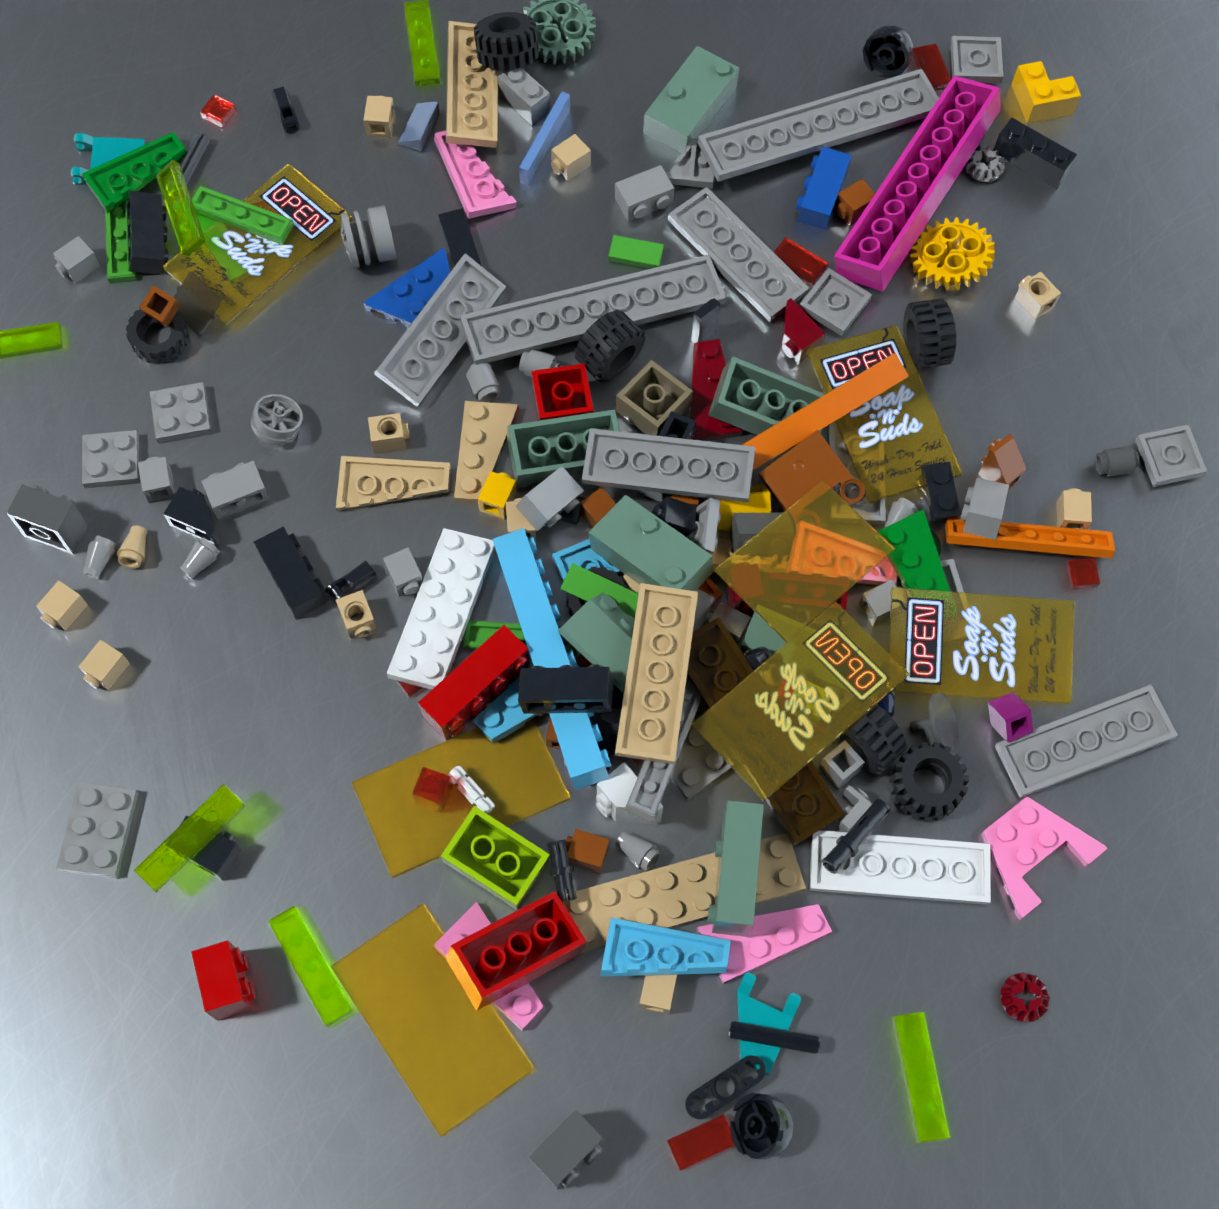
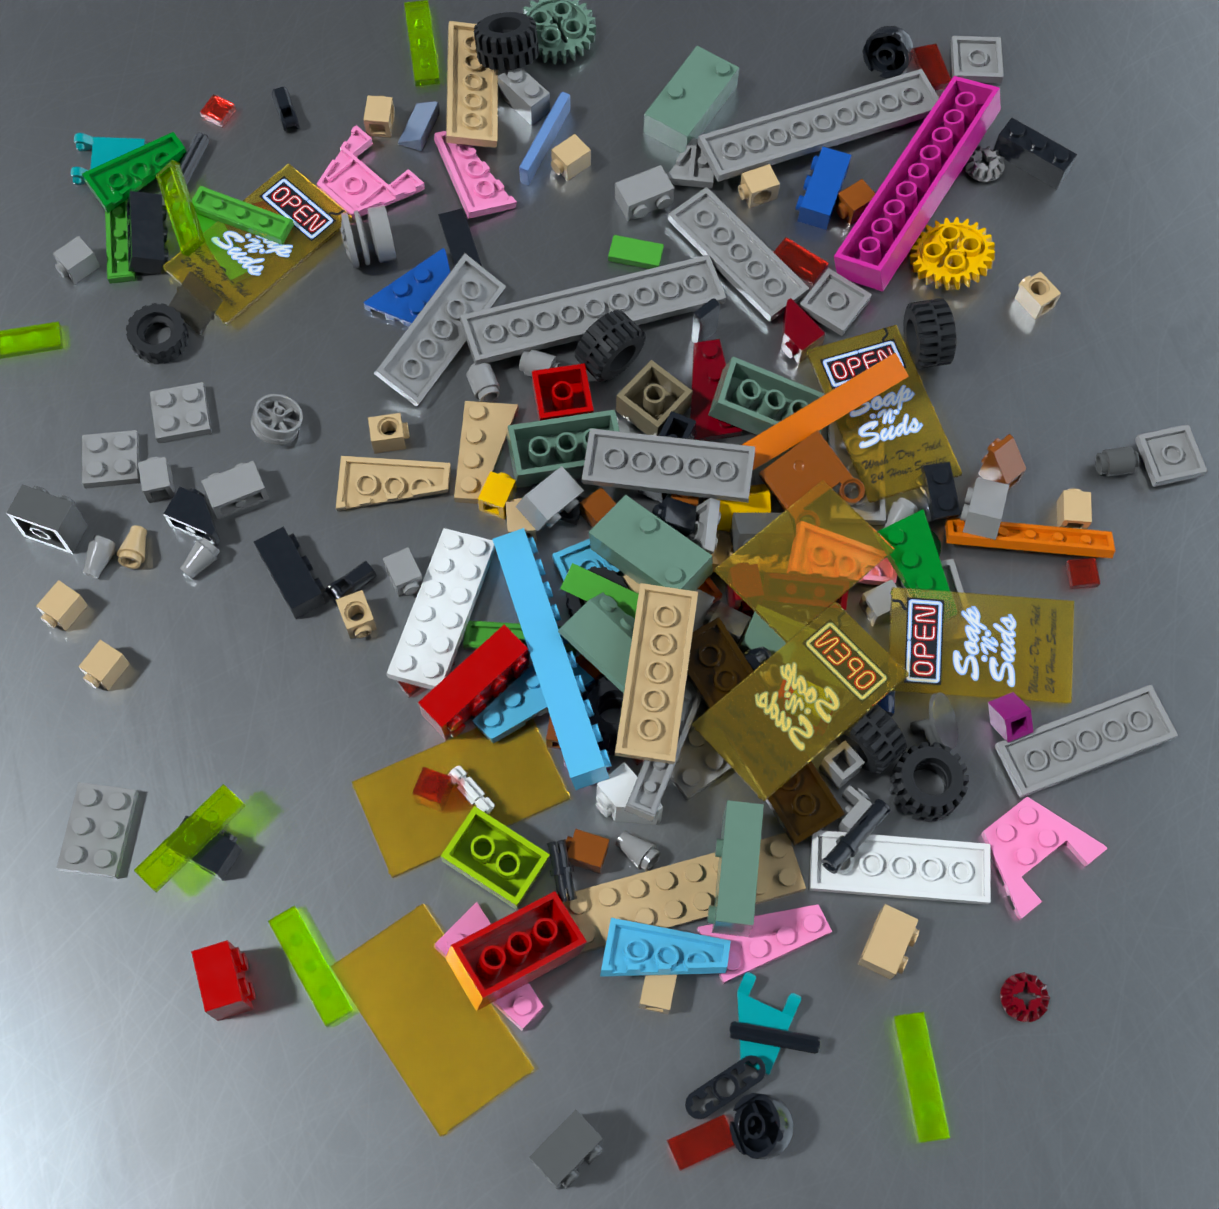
dark orange brick [139,285,181,327] -> none
black brick [518,664,614,714] -> none
yellow brick [1011,61,1081,124] -> none
none -> bright pink wing [317,125,425,220]
none -> tan brick [738,164,780,208]
none -> tan brick [858,904,920,980]

